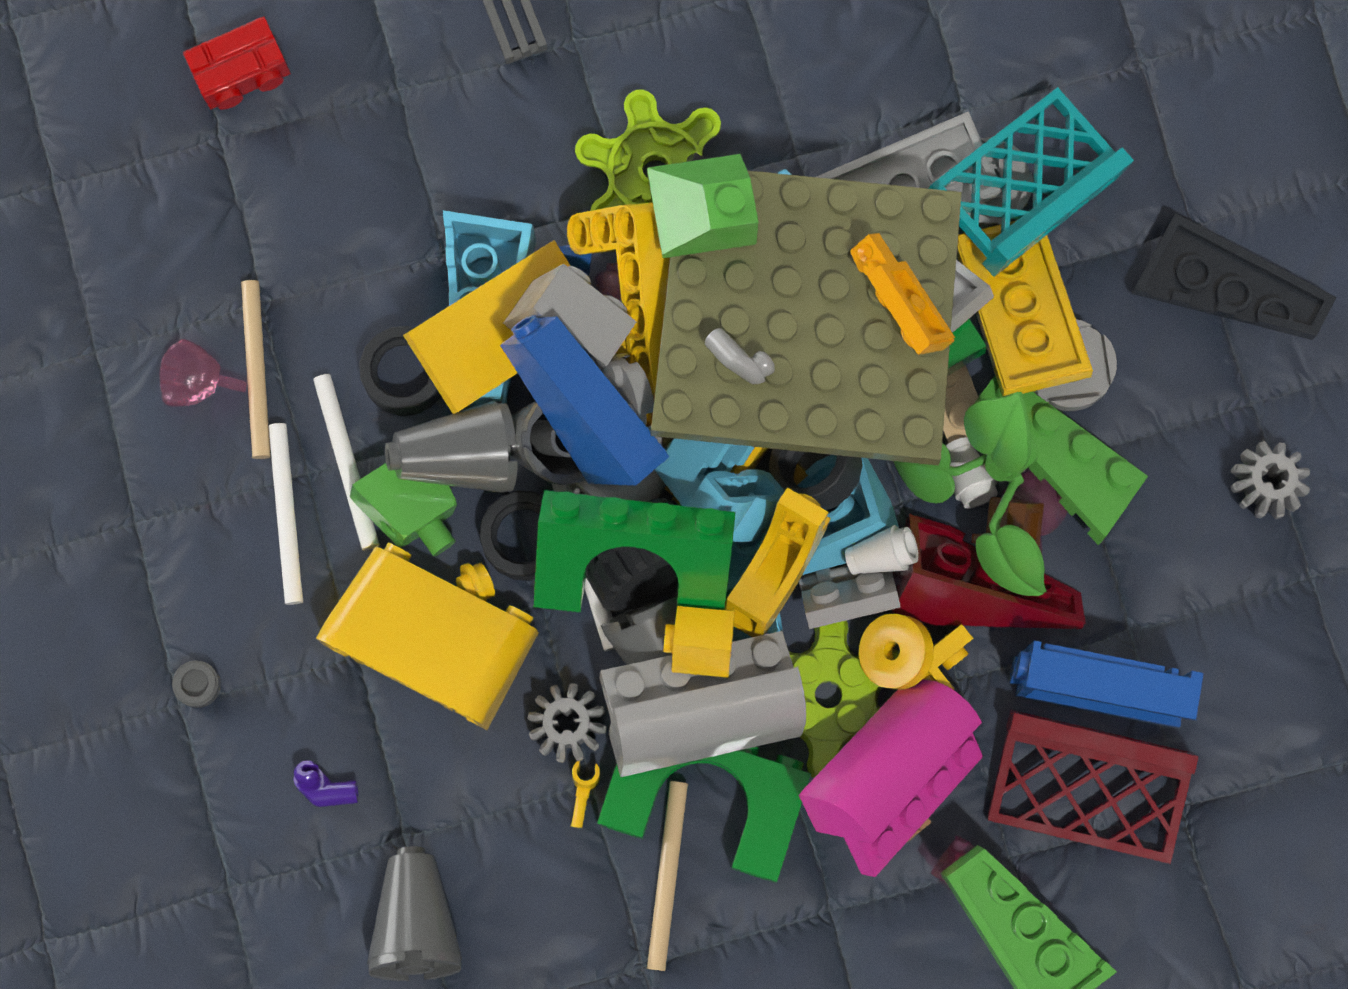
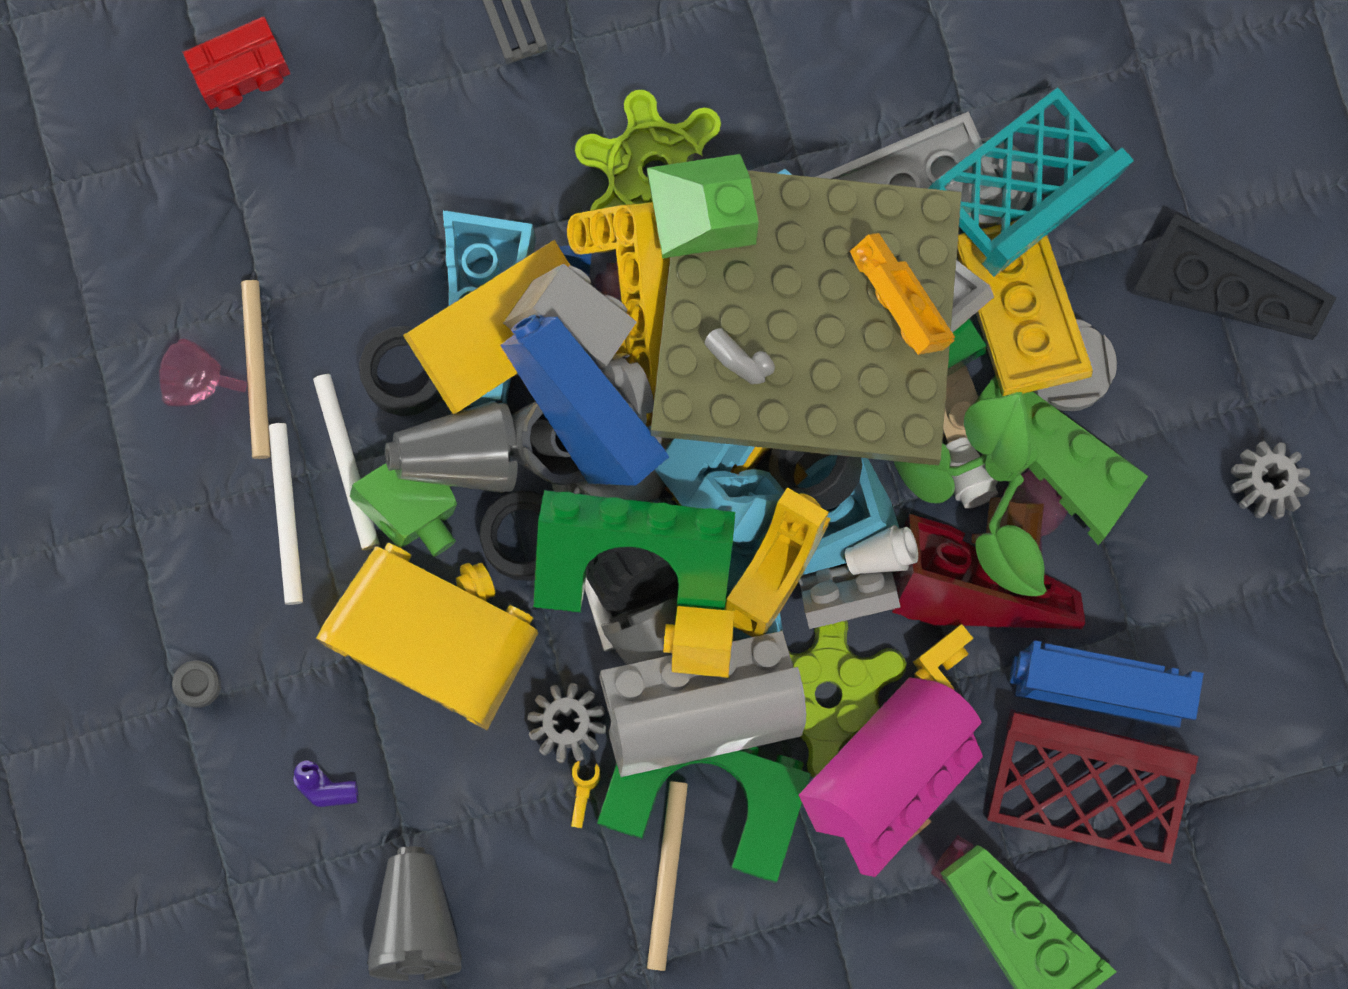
yellow piece [859,614,934,690] -> none

